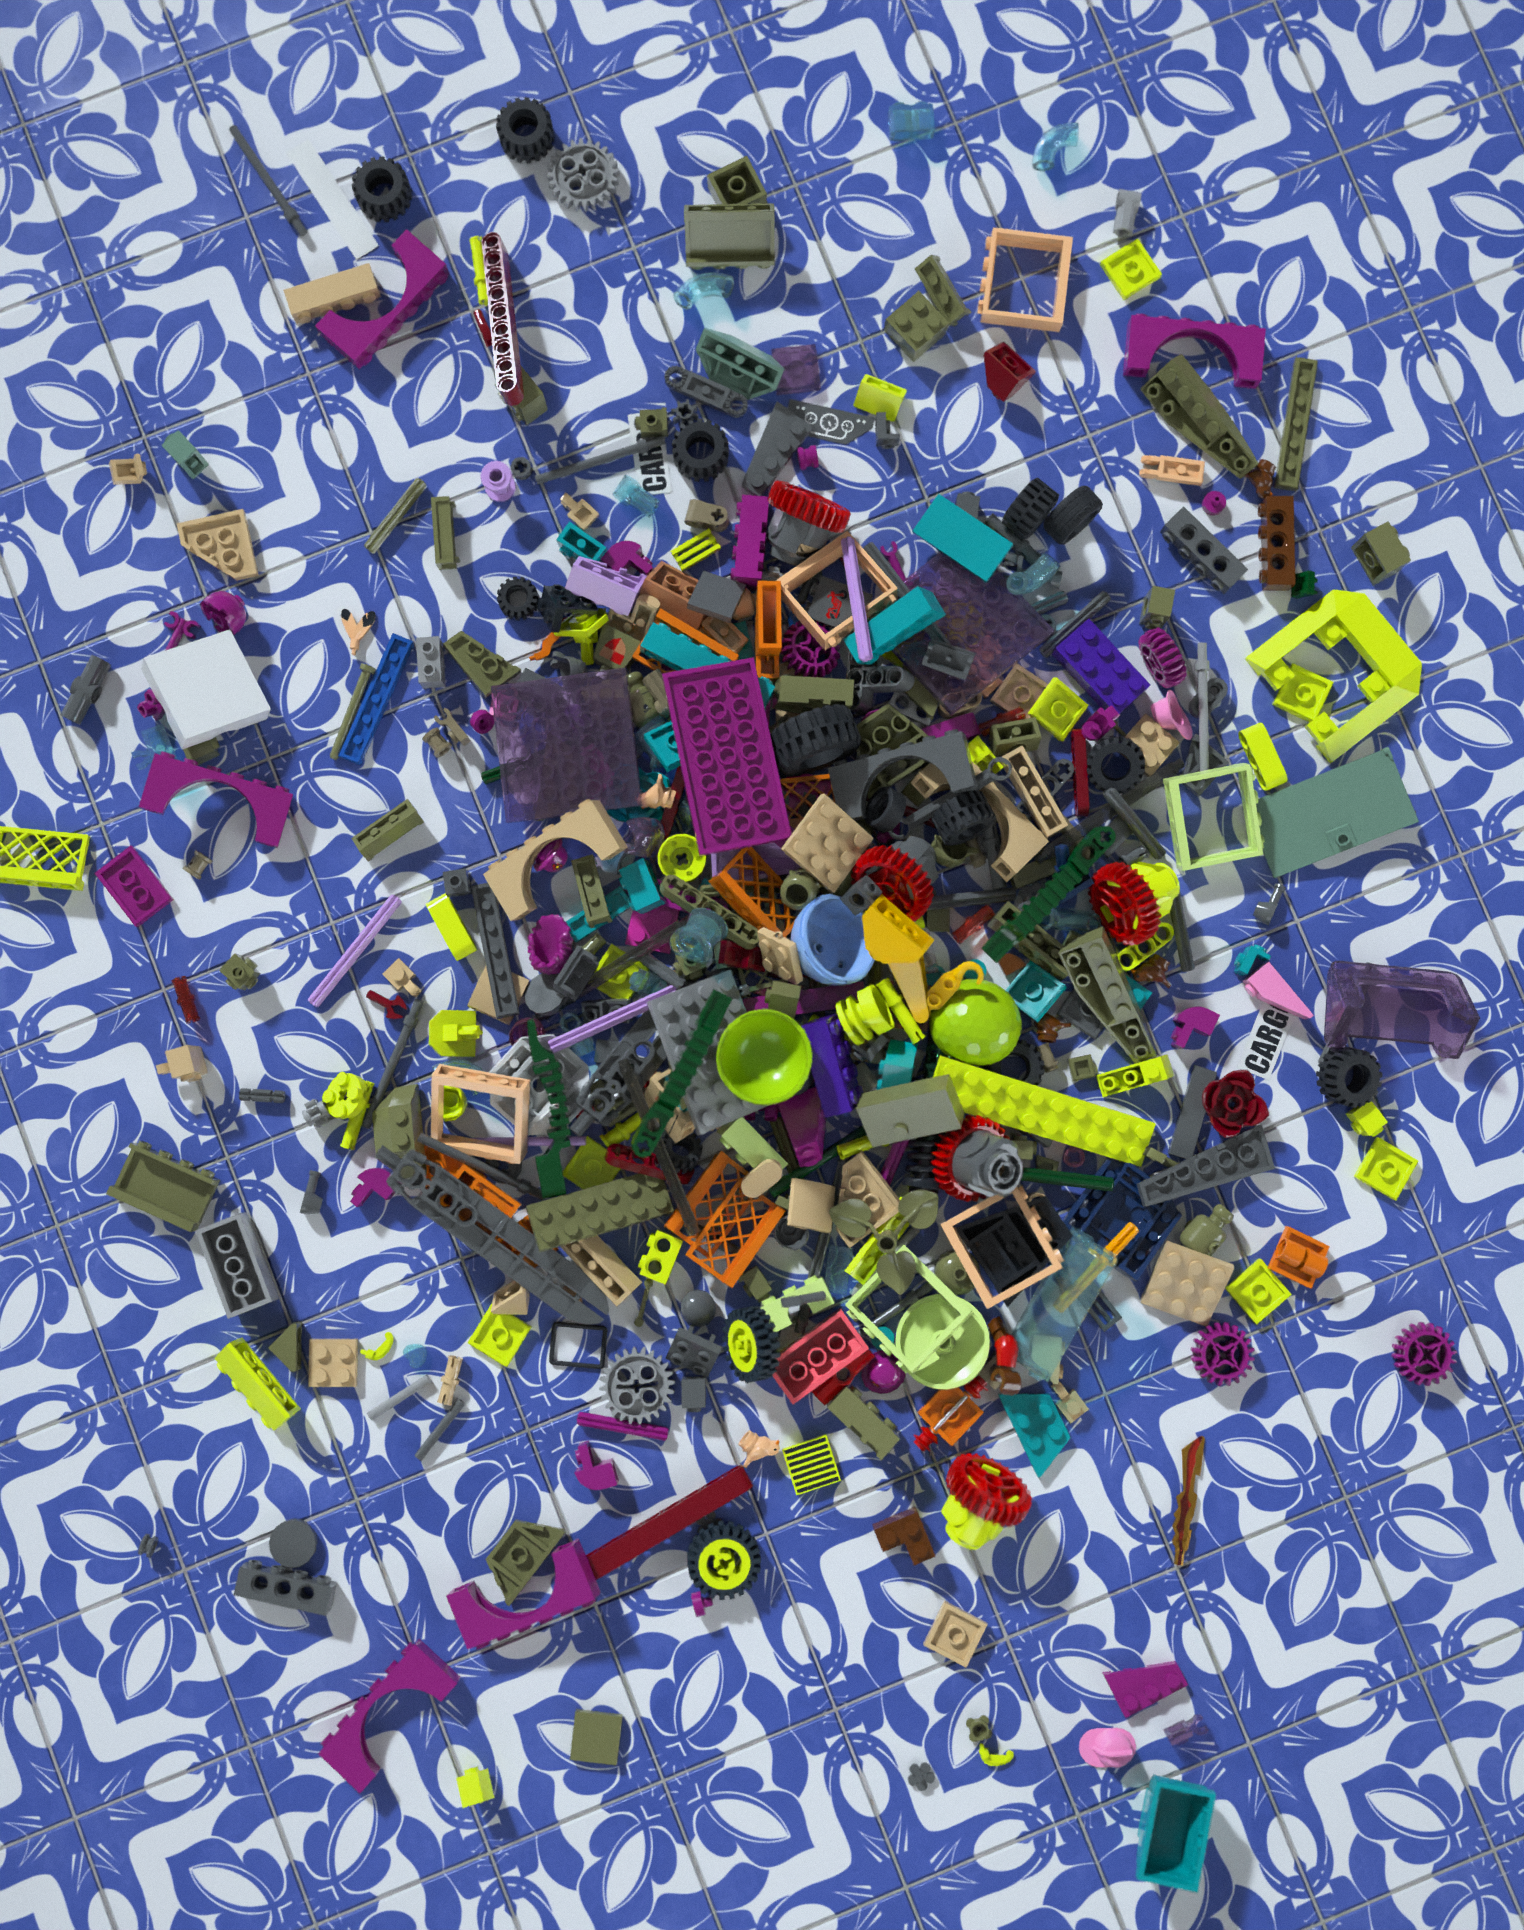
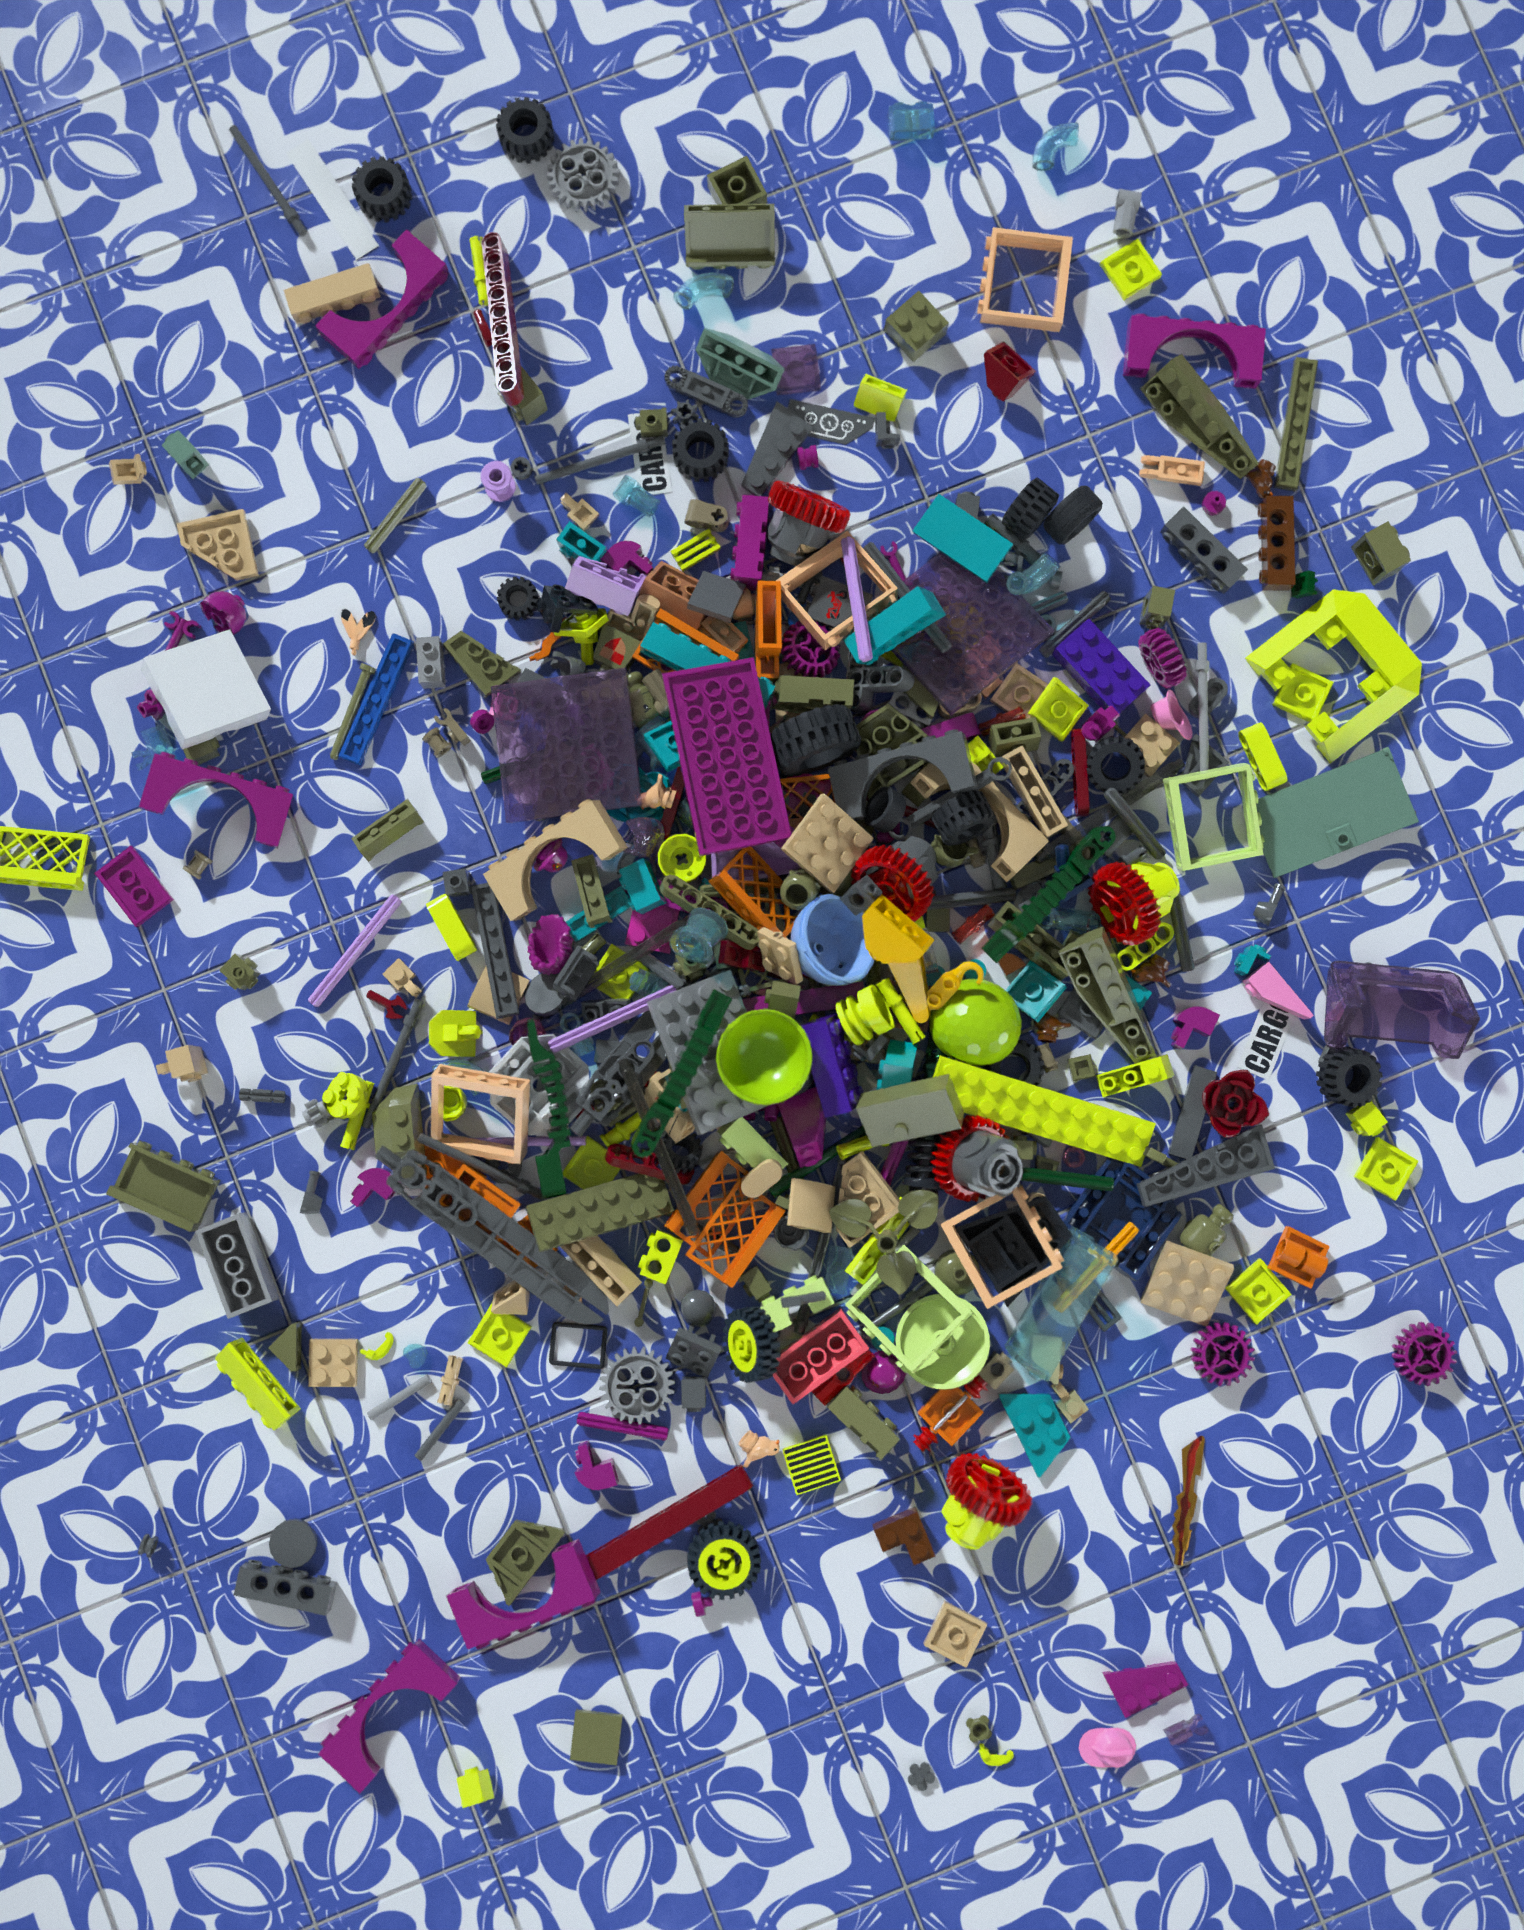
dark grey piece [61,655,111,725] -> none
clear red pin [171,976,201,1024] -> none
olive container [431,496,460,570] -> none
olive container [914,254,972,326] -> none
dark grey hinge [922,638,976,680] -> none
piece [988,1316,1021,1395] -> none
teal container [1136,1775,1216,1893] -> none

